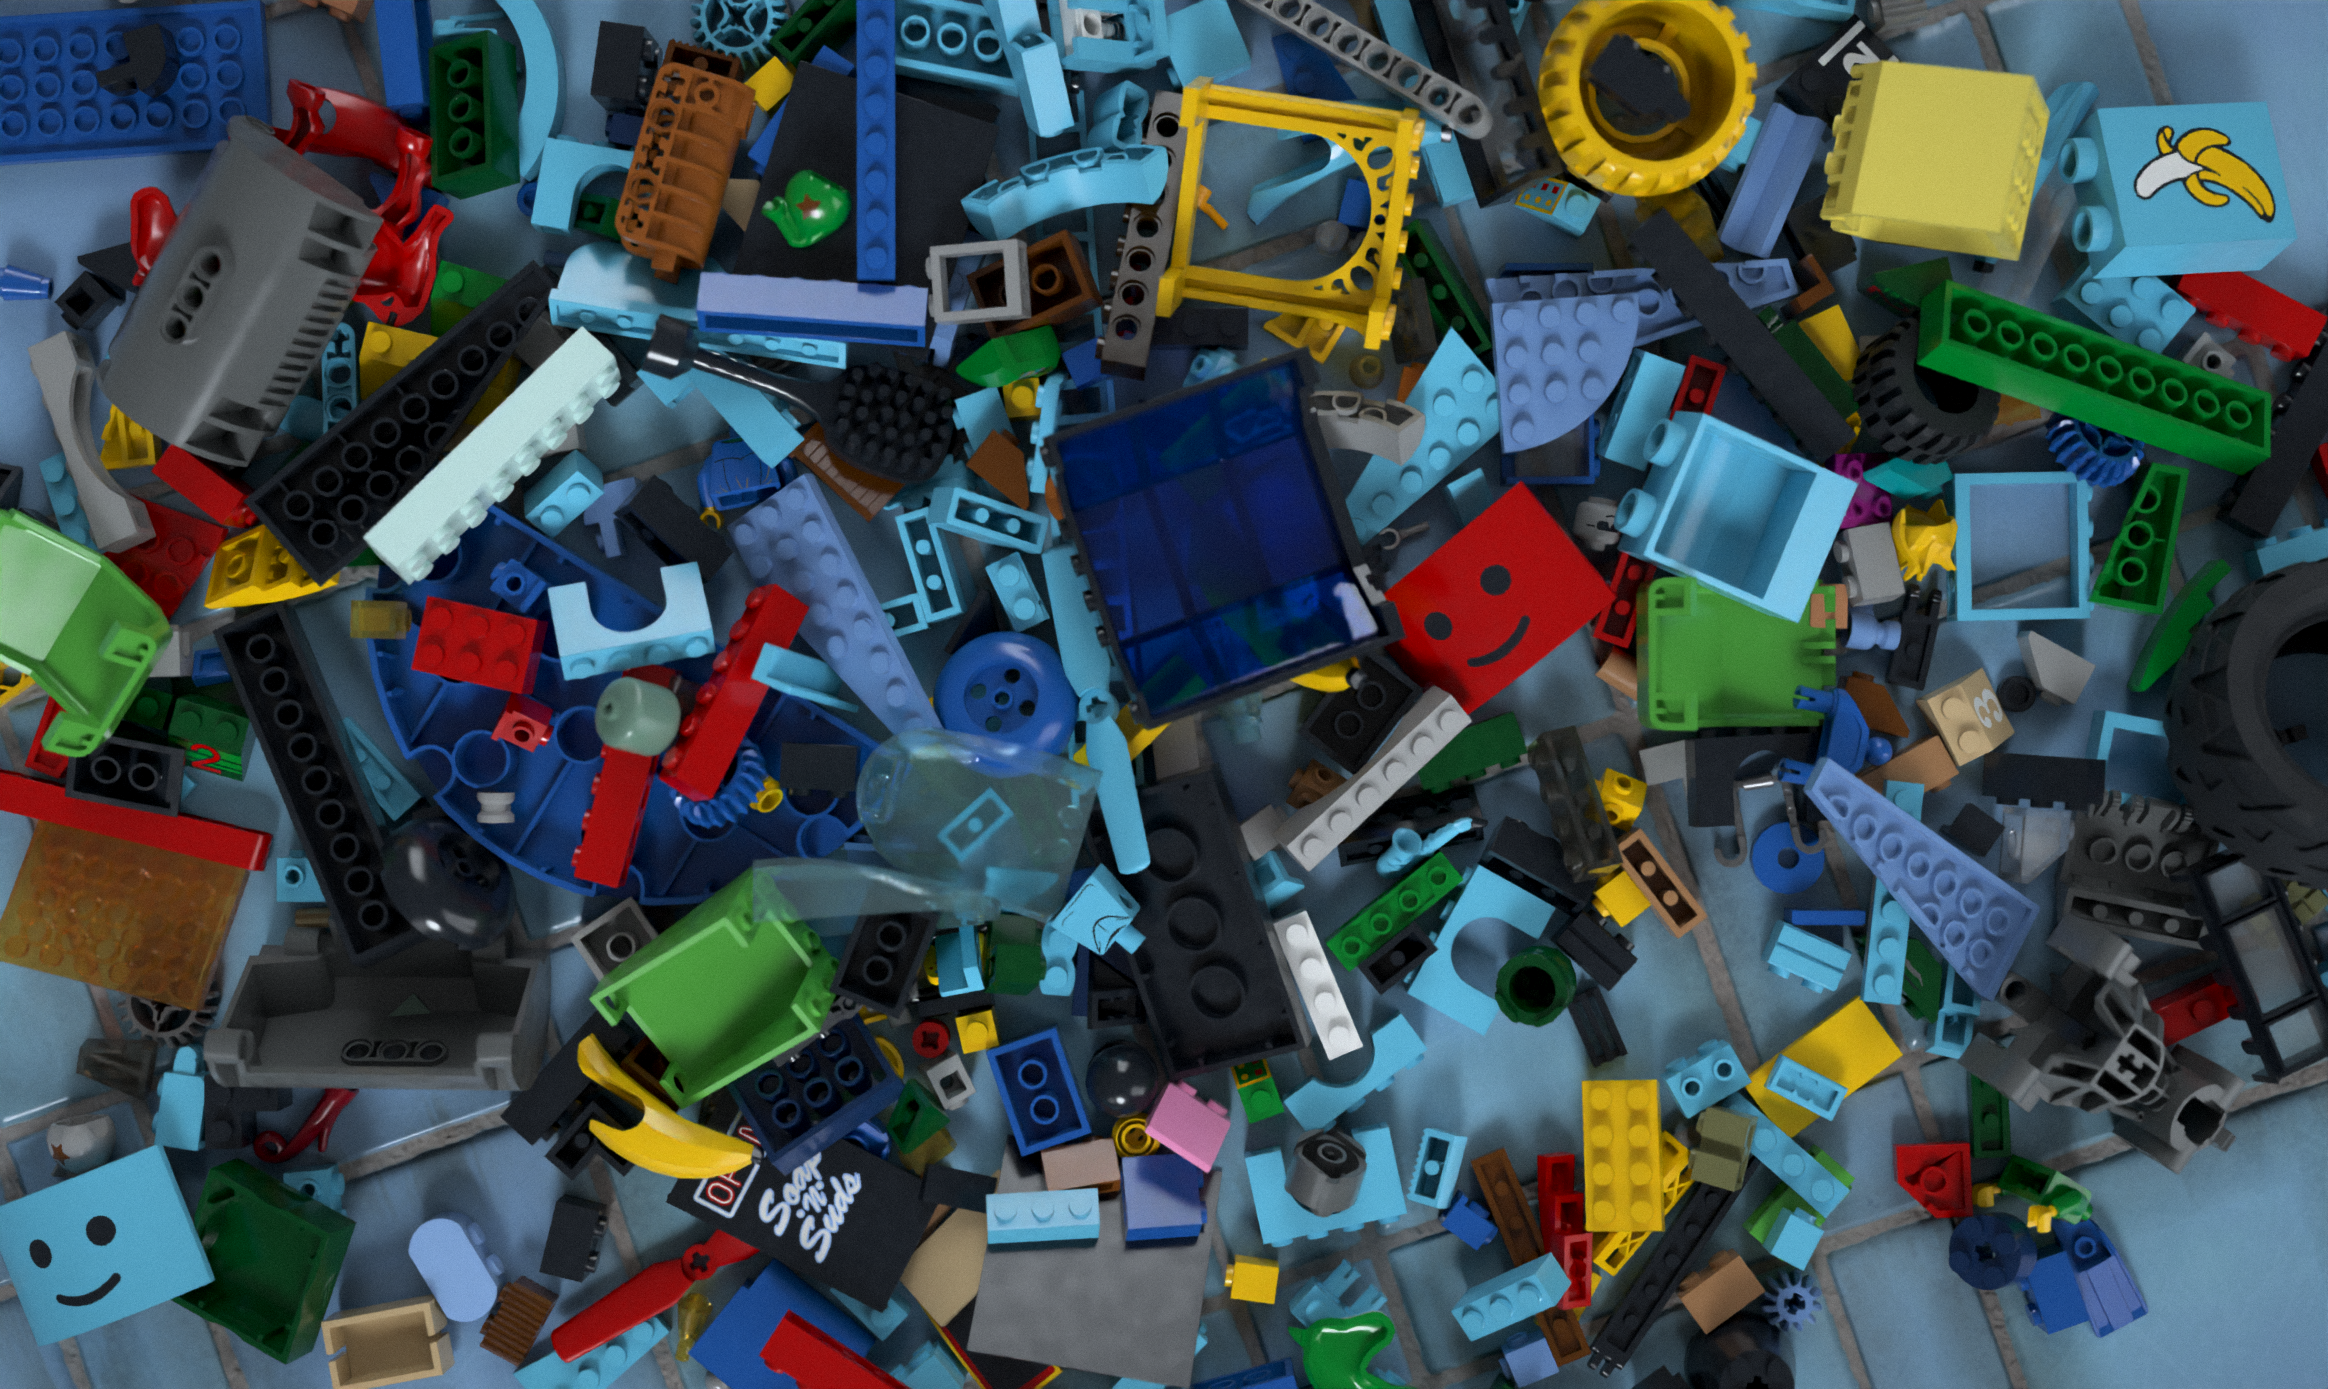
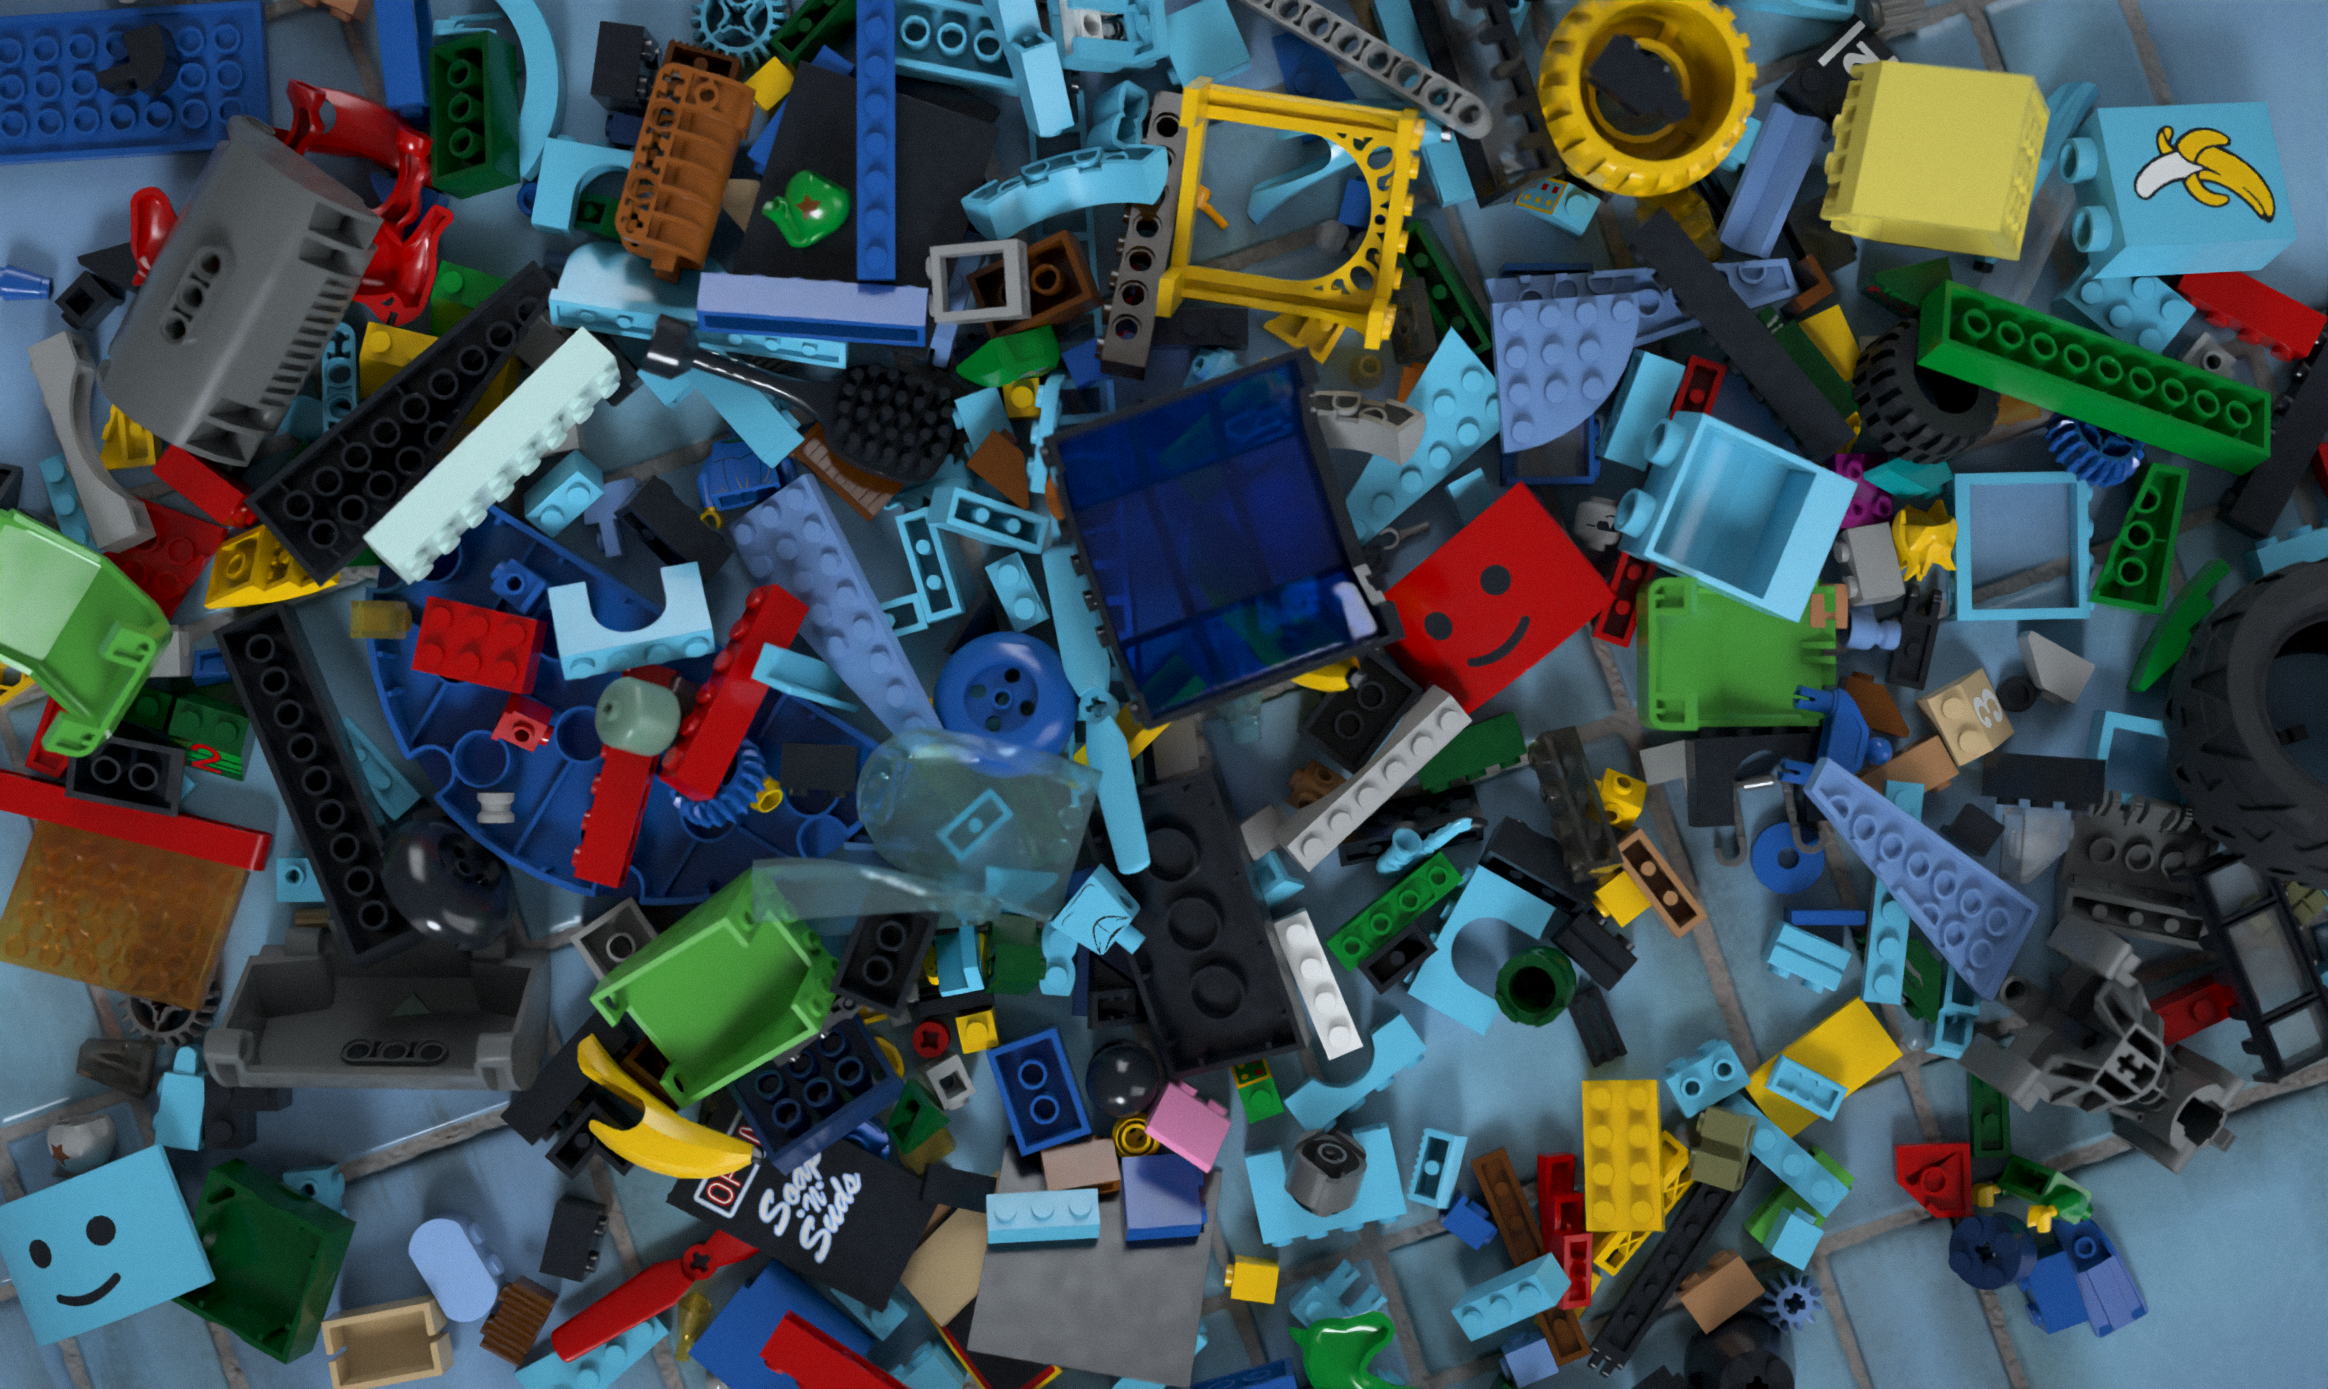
dark red plant [253,1088,359,1164] -> none
medium nougat piece [1594,645,1637,701] -> none

